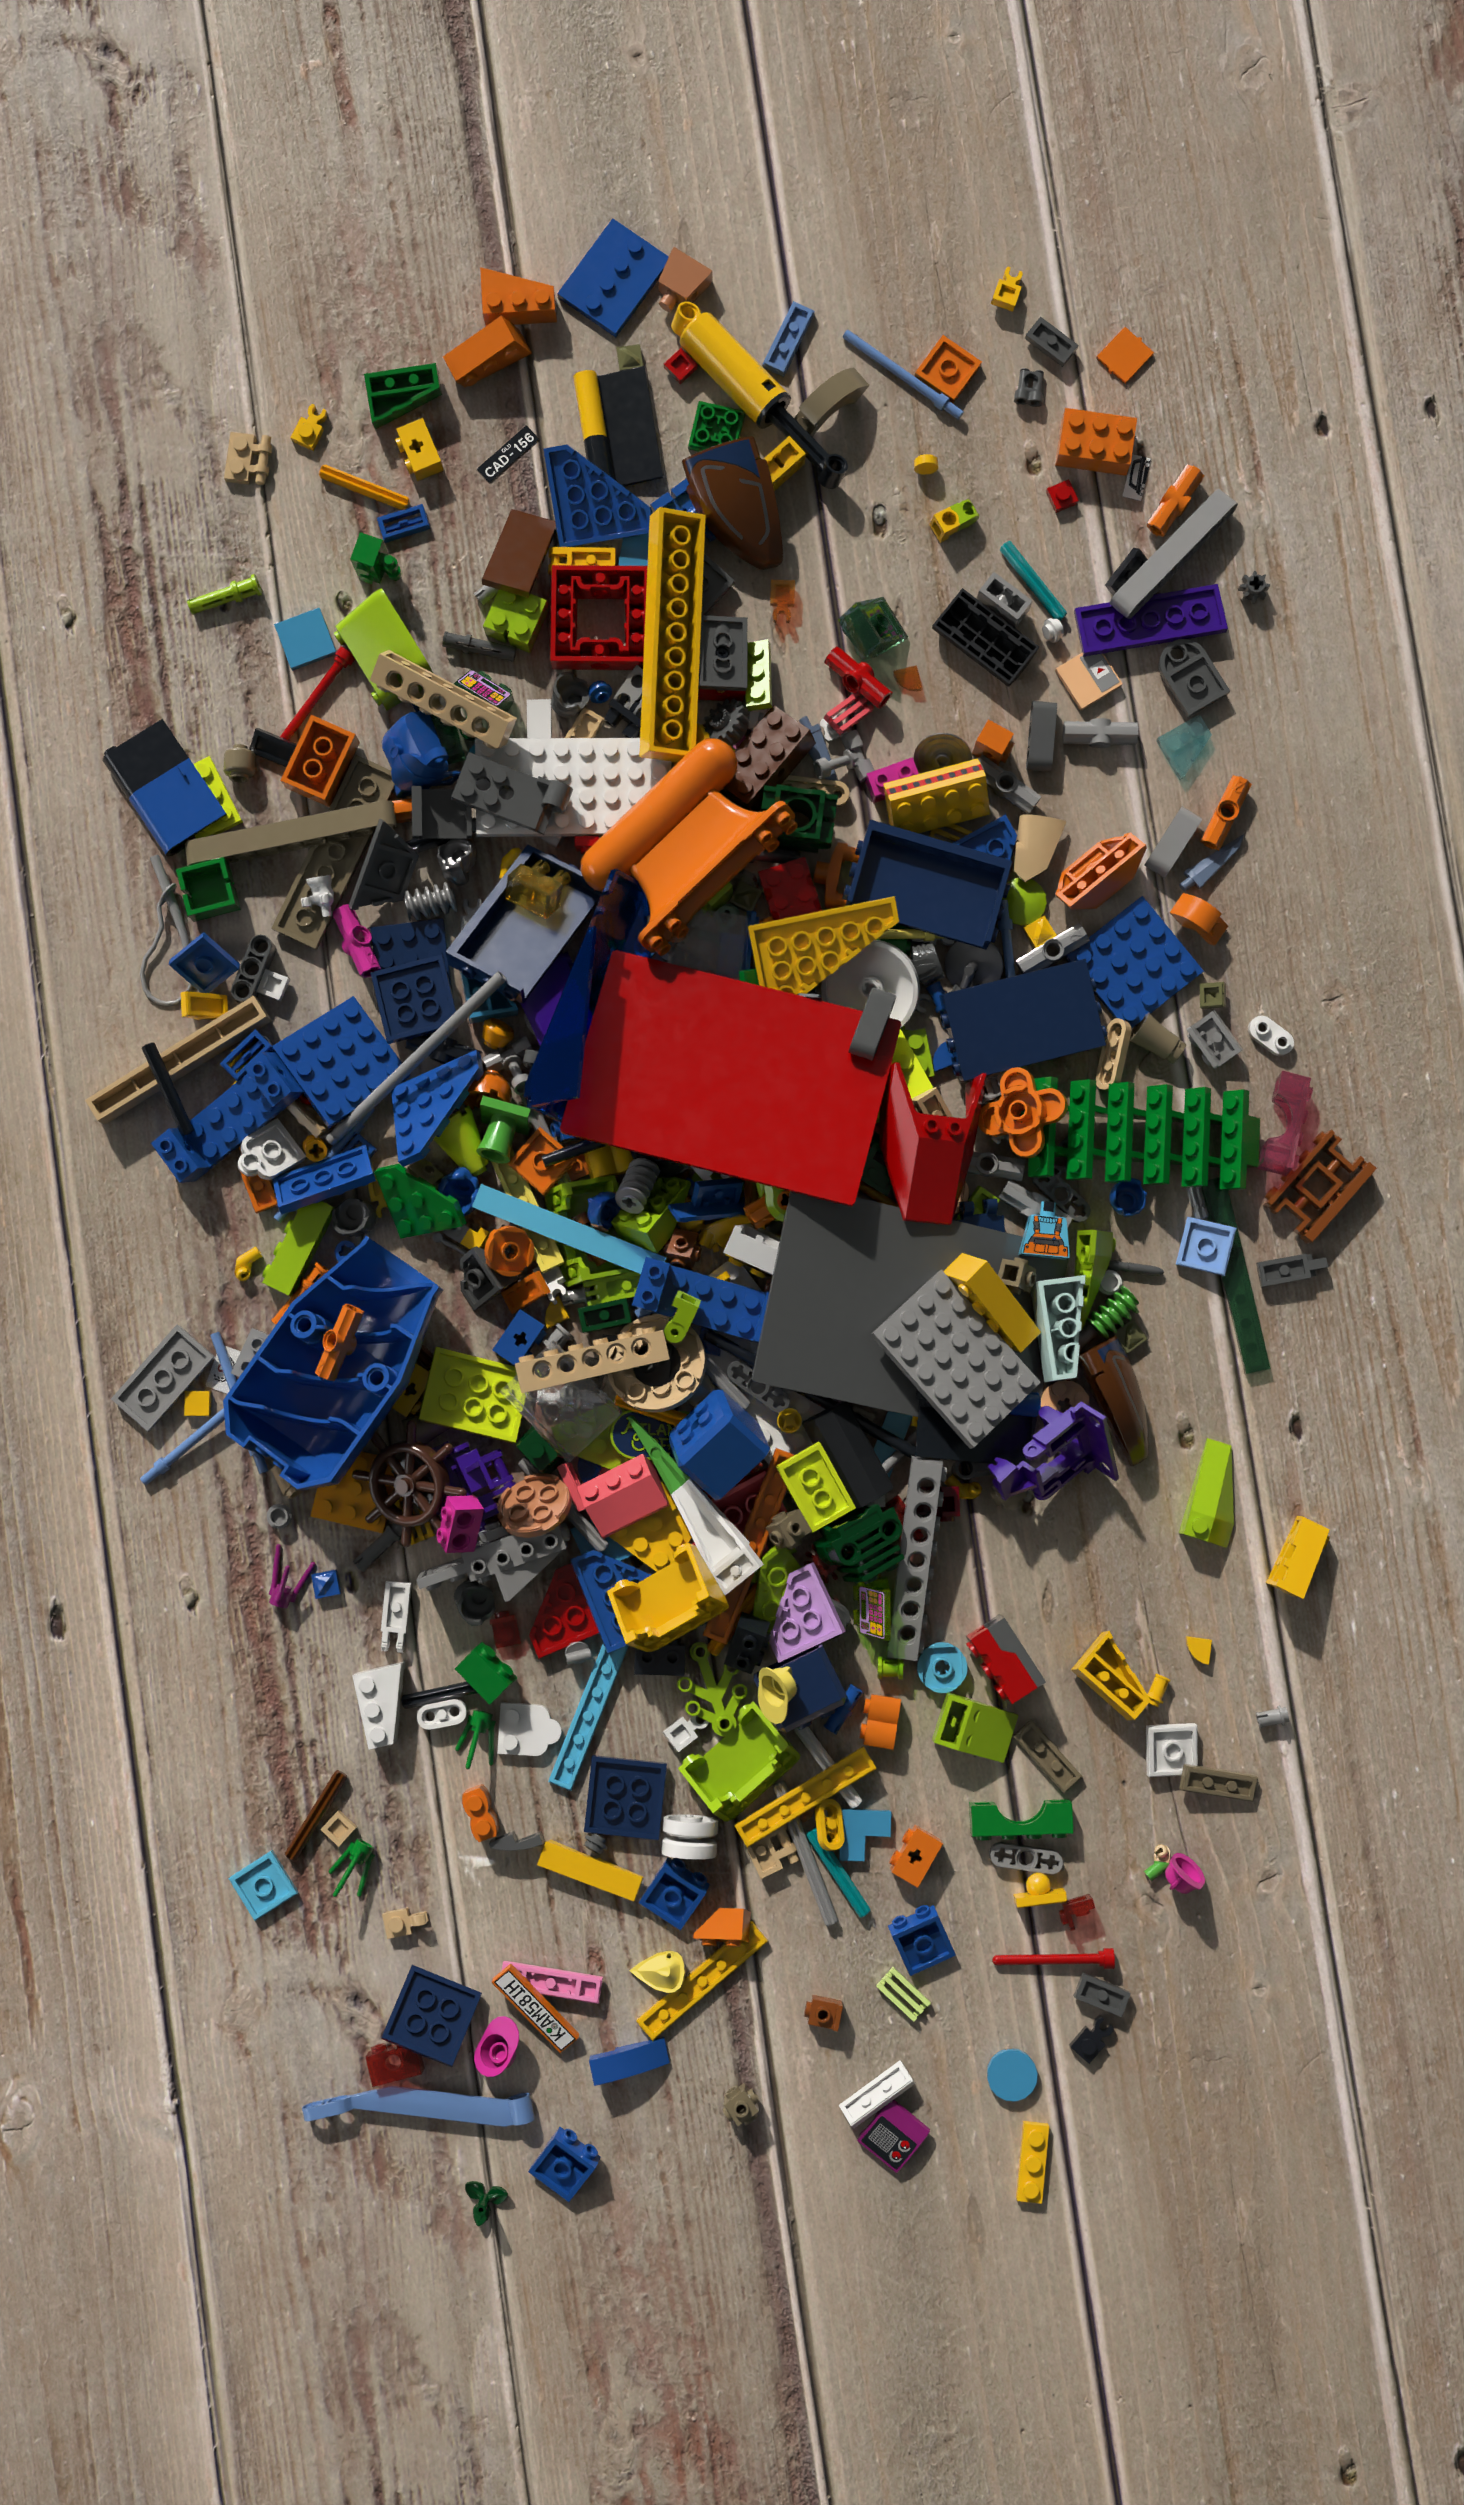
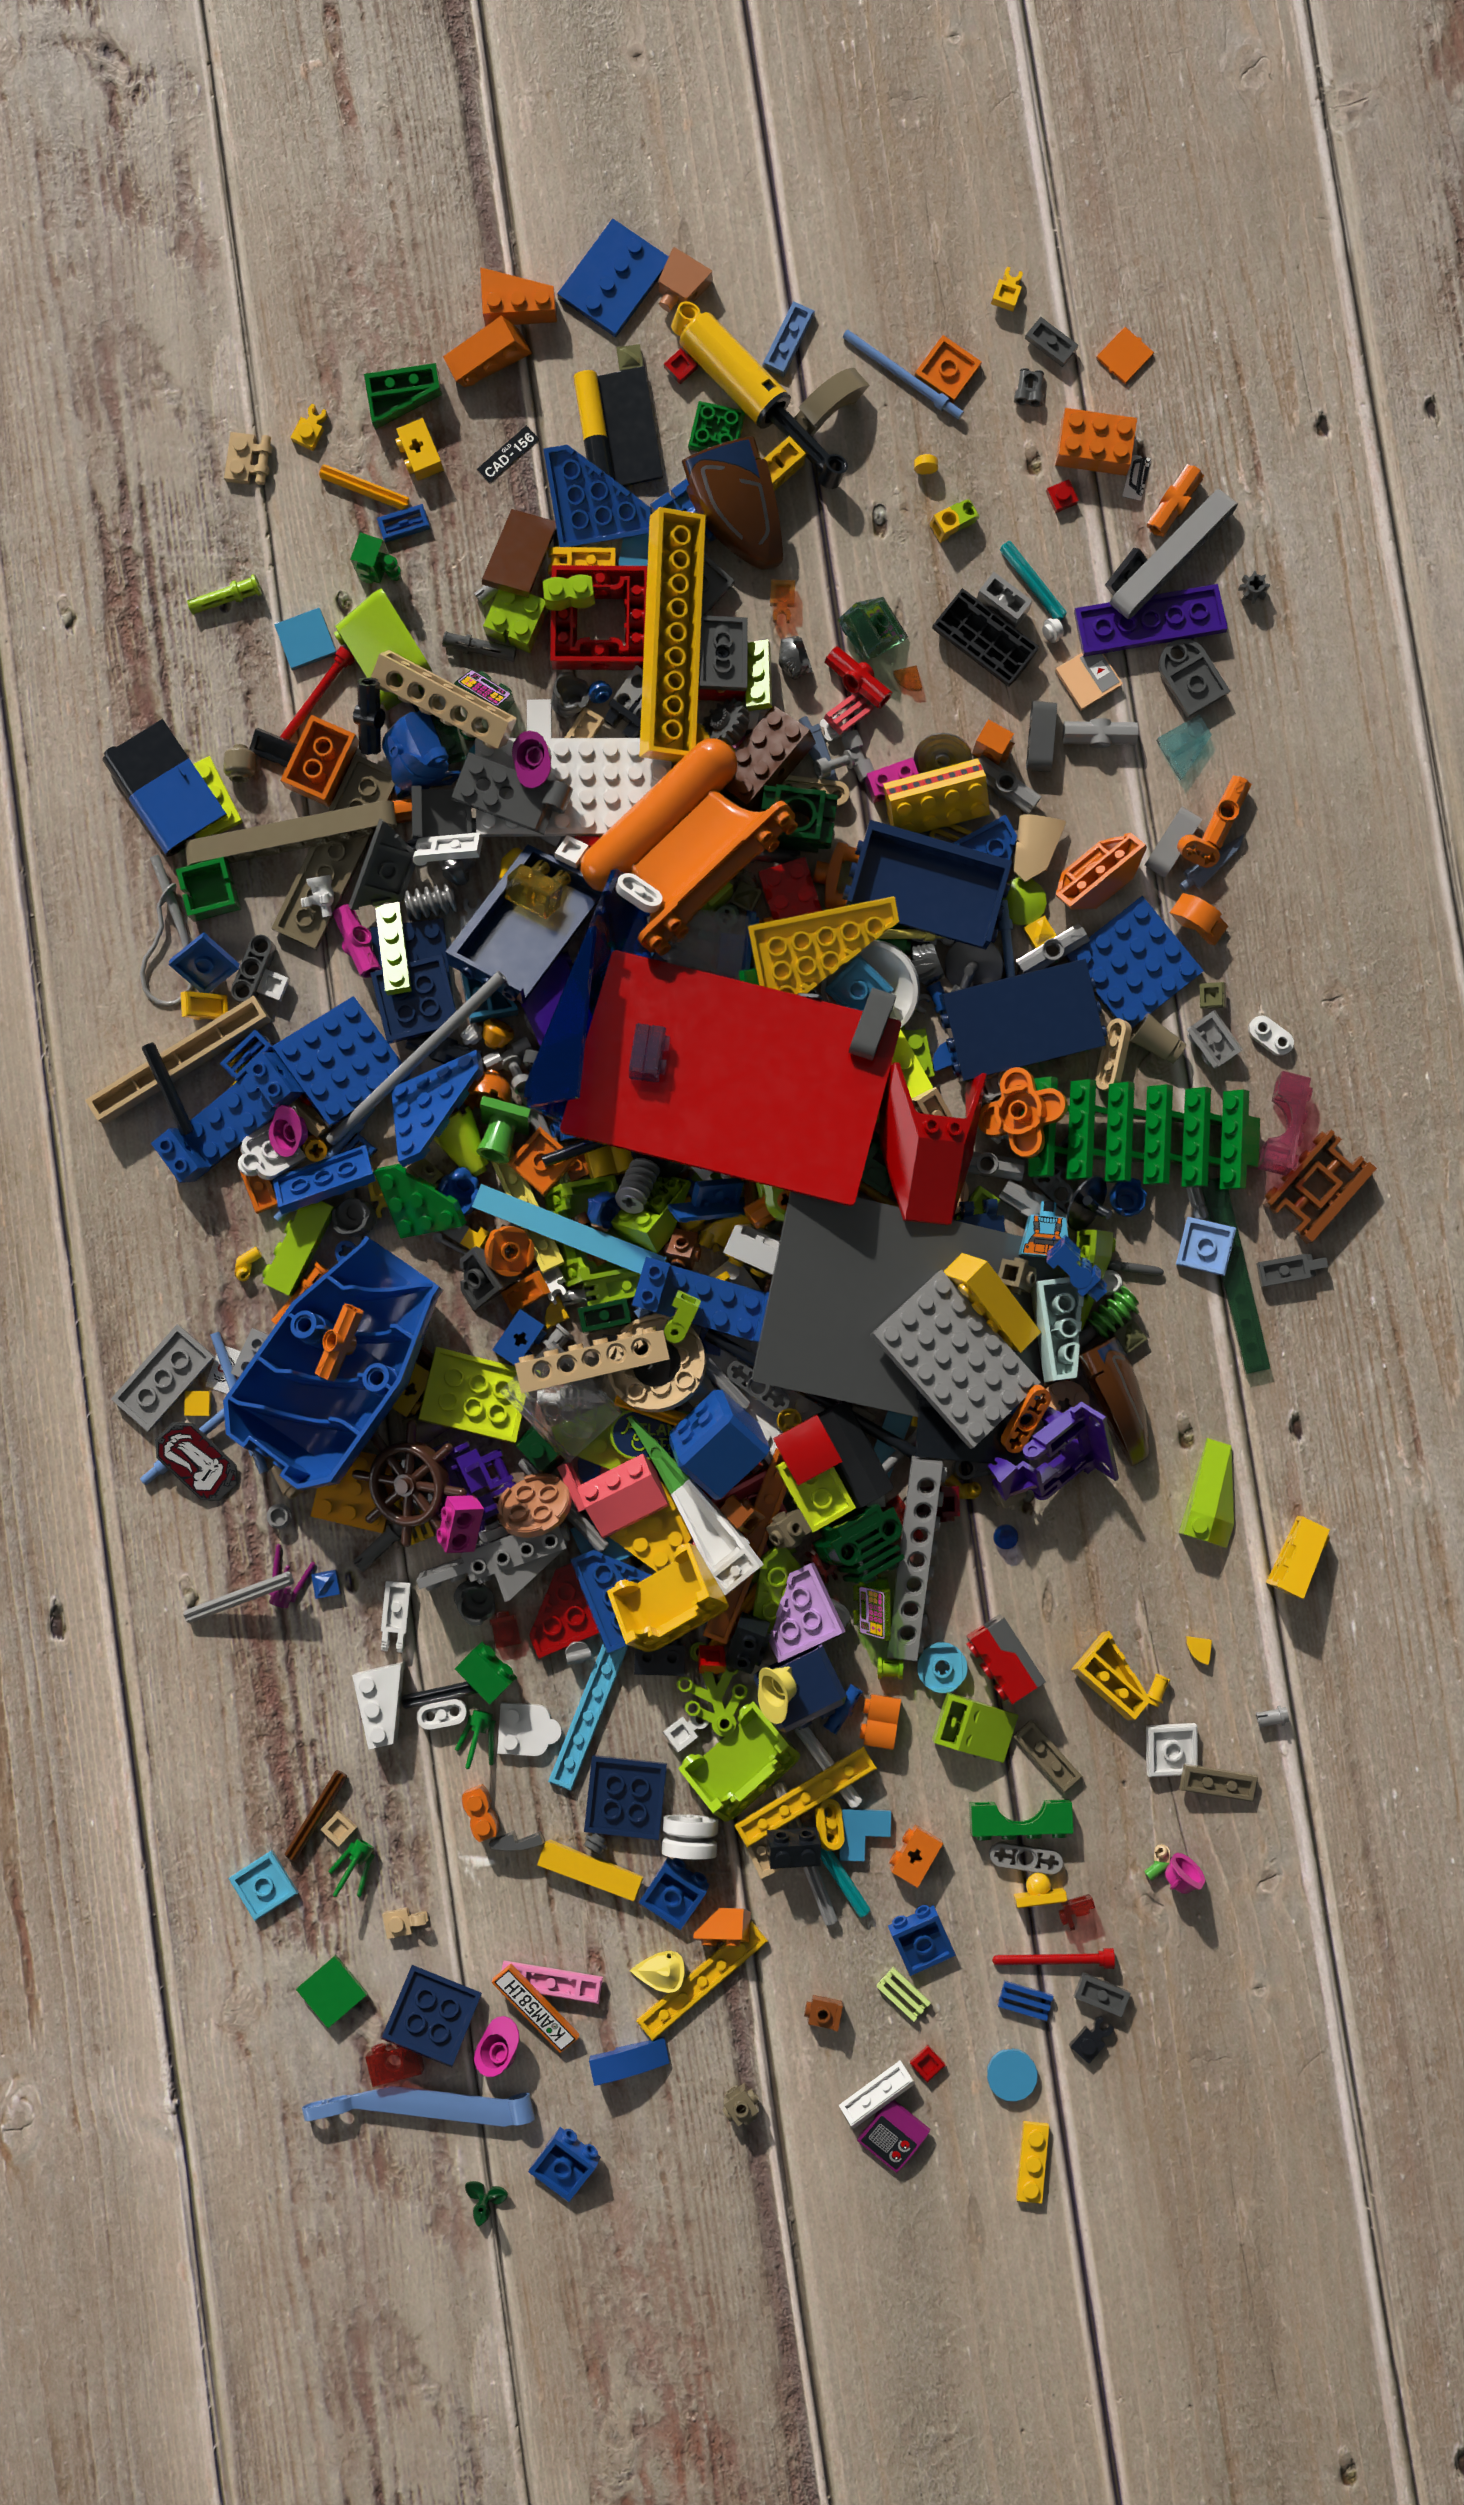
none -> shield [155,1422,238,1501]
none -> light grey axle [183,1572,294,1623]
none -> dark pink piece [269,1105,308,1157]
none -> green tile [296,1955,368,2028]
none -> black piece [353,677,386,755]
none -> plate [375,902,412,996]
none -> white plate [413,833,483,866]
none -> white plate [460,1023,483,1045]
none -> magenta piece [512,731,552,788]
none -> lime brick [543,575,595,611]
none -> white plate [555,835,589,868]
none -> white plate [616,873,662,913]
none -> clear purple brick [629,1023,671,1083]
none -> red tile [698,1645,726,1674]
none -> dark orange brick [720,1495,765,1535]
none -> black brick [767,1827,821,1869]
none -> red slope [773,1415,843,1486]
none -> dark grey hair [778,636,813,680]
none -> dark azure tile [824,954,894,1011]
none -> red tile [910,2045,946,2083]
none -> clear blue plate [993,1524,1018,1549]
none -> blue tile [997,1980,1054,2021]
none -> orange beam [1001,1385,1051,1453]
none -> blue hips [1046,1235,1107,1302]
none -> black shield [1067,1176,1112,1231]
none -> orange beam [1177,834,1220,868]

